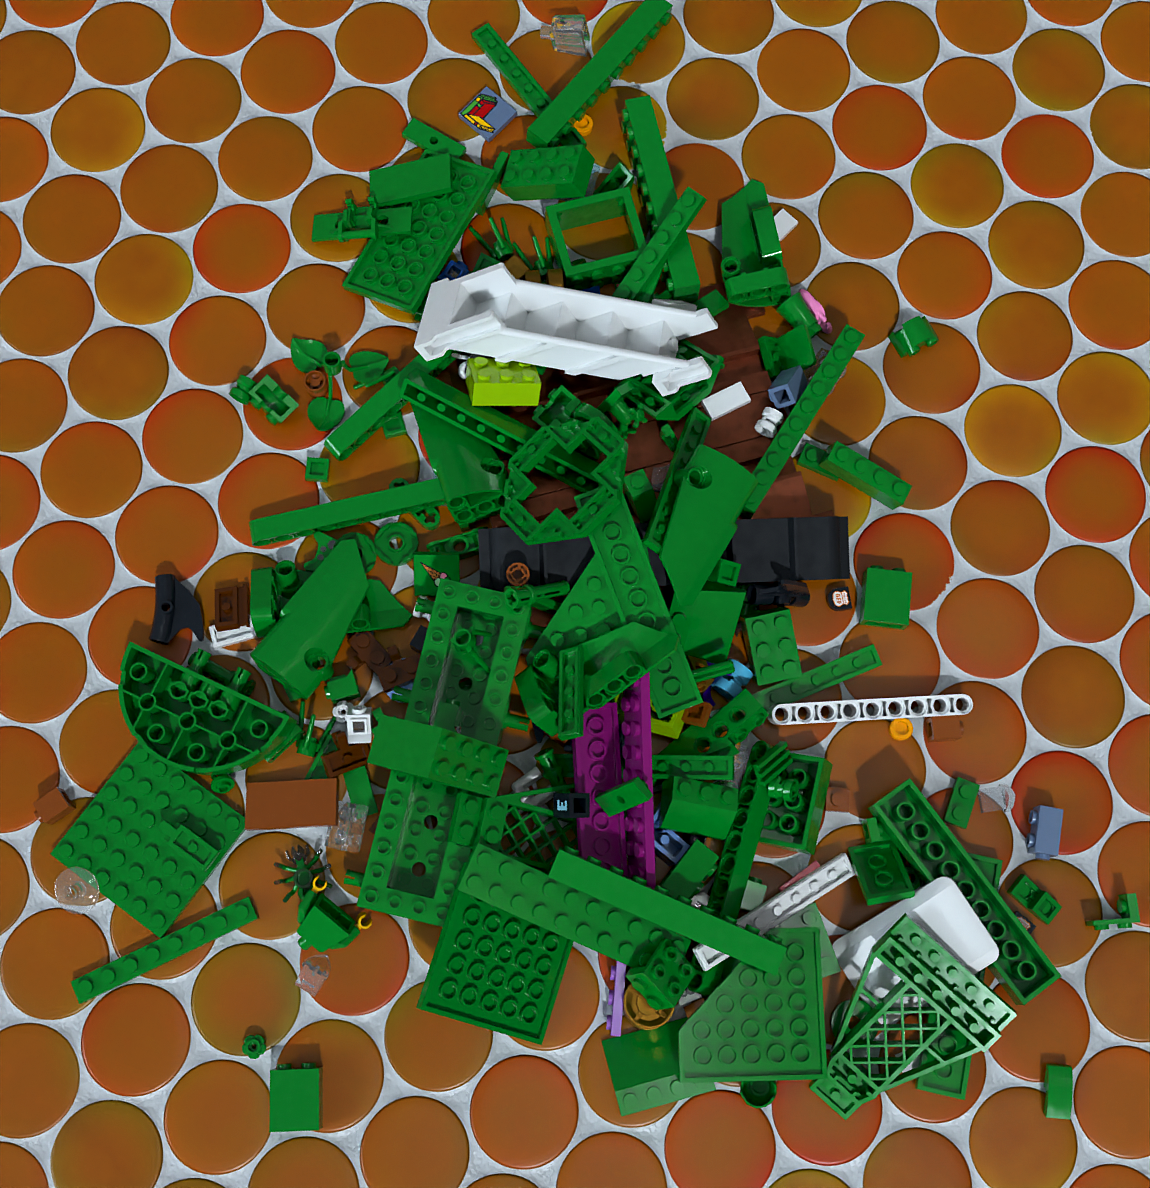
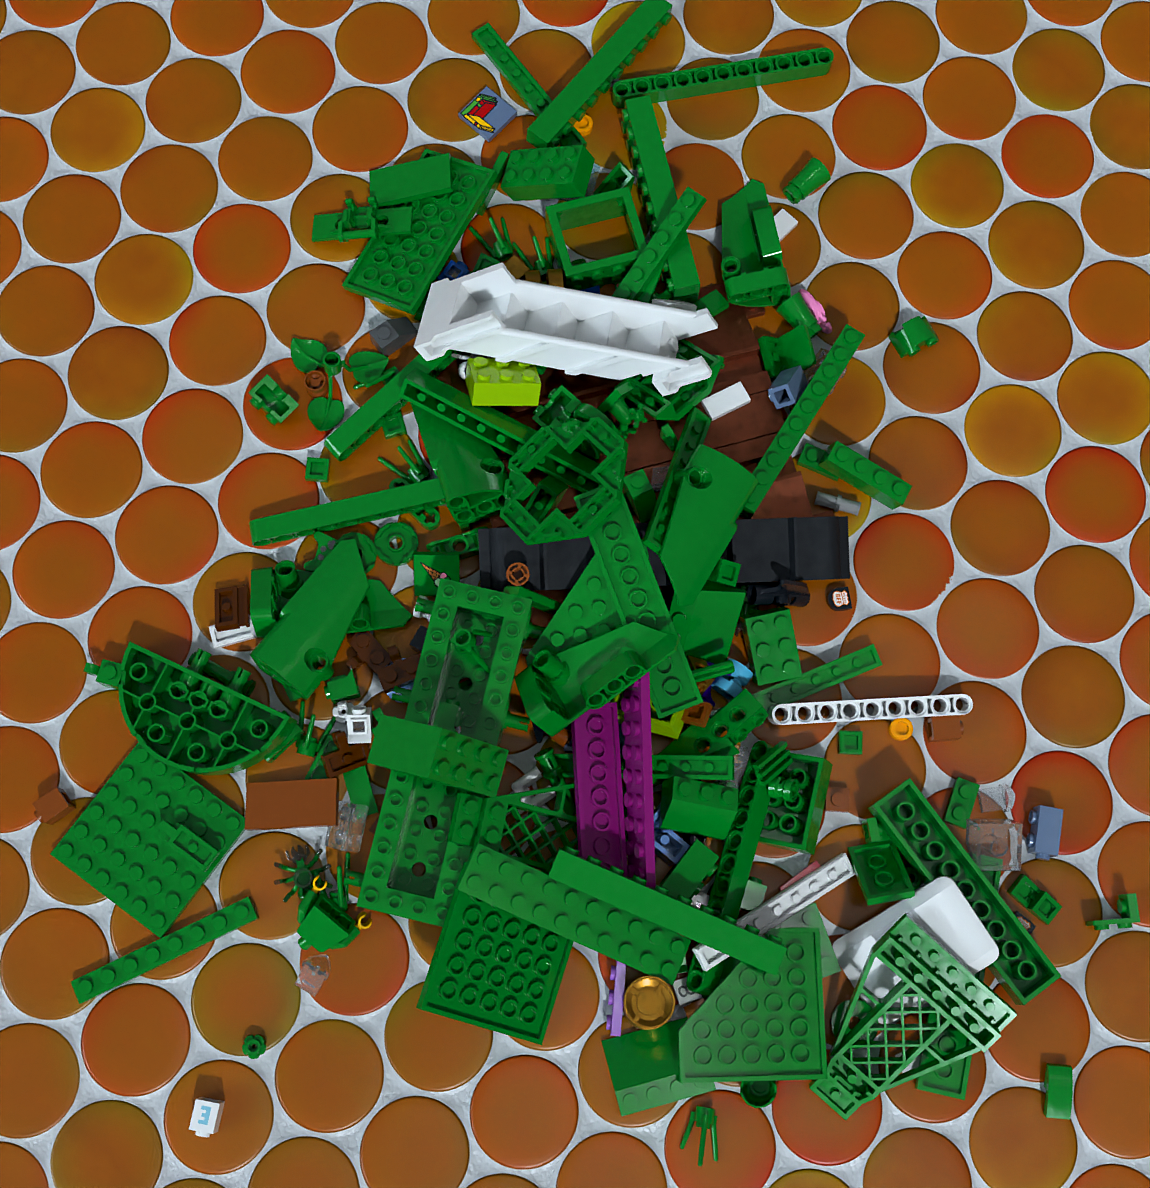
clear dish [54,867,99,914] -> none
black pin [149,574,204,645] -> none
green plate [211,774,235,794] -> none
green wheel [229,375,257,405] -> none
green brick [269,1062,323,1132] -> none
green tile [402,118,467,159] -> none
green pin [504,580,570,609] -> none
clear torso [540,14,590,57] -> none
black brick [553,793,590,818] -> none
green tile [558,645,584,741] -> none
green tile [594,776,653,817] -> none
green bracket [626,938,695,1010] -> none
white wheel [754,407,784,438] -> none
green brick [859,565,912,630] -> none
none -> green brick [84,659,123,690]
none -> white brick [189,1097,225,1137]
none -> green plant [313,852,350,911]
none -> dark grey slope [369,317,418,357]
none -> green plant [378,440,430,484]
none -> green slope [525,475,569,524]
none -> green beam [612,48,834,108]
none -> green plant [680,1106,718,1167]
none -> green plant [783,157,831,204]
none -> light grey pin [814,491,861,516]
none -> green tile [838,730,863,755]
none -> clear slope [966,819,1023,871]

